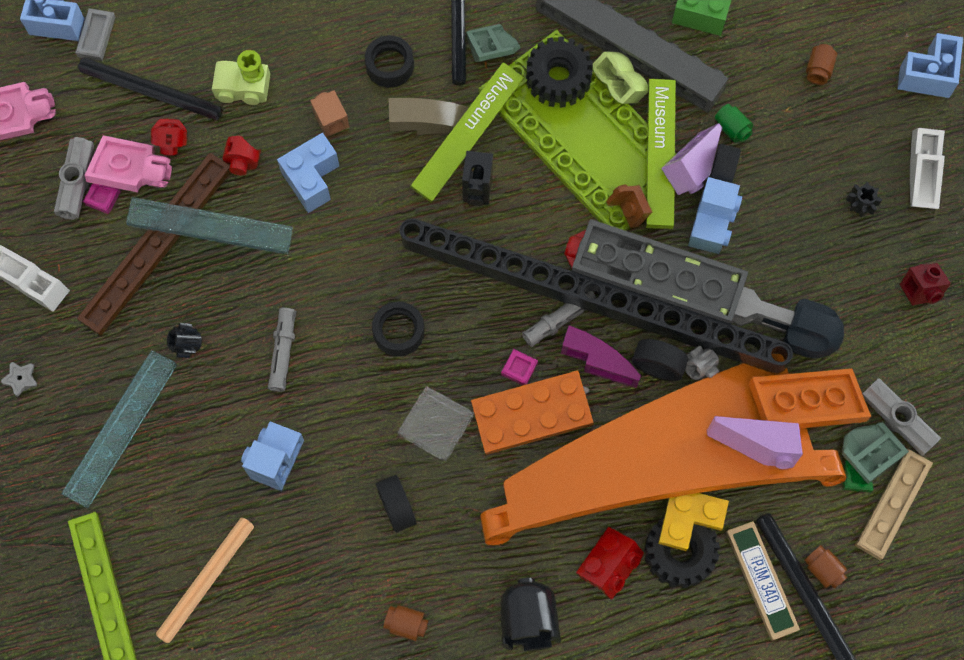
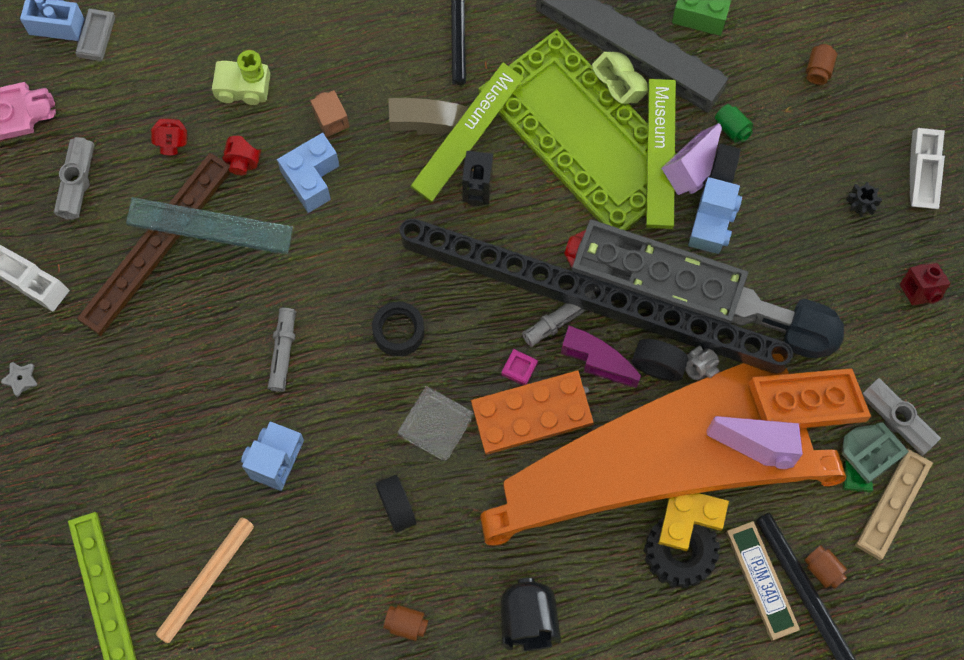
clear light blue tile [61,350,177,509] -> none
black axle [78,58,223,120] -> none
dark pink tile [83,183,121,214] -> none
bright pink plate [85,135,172,193] -> none
black gear [167,323,202,358] -> none
black tyre [364,35,414,88] -> none
sand green slope [466,24,521,62] -> none
black tyre [526,37,593,108] -> none
red bracket [576,527,644,599] -> none
dark orange bracket [606,184,653,228] -> none
light blue brick [898,33,963,98] -> none

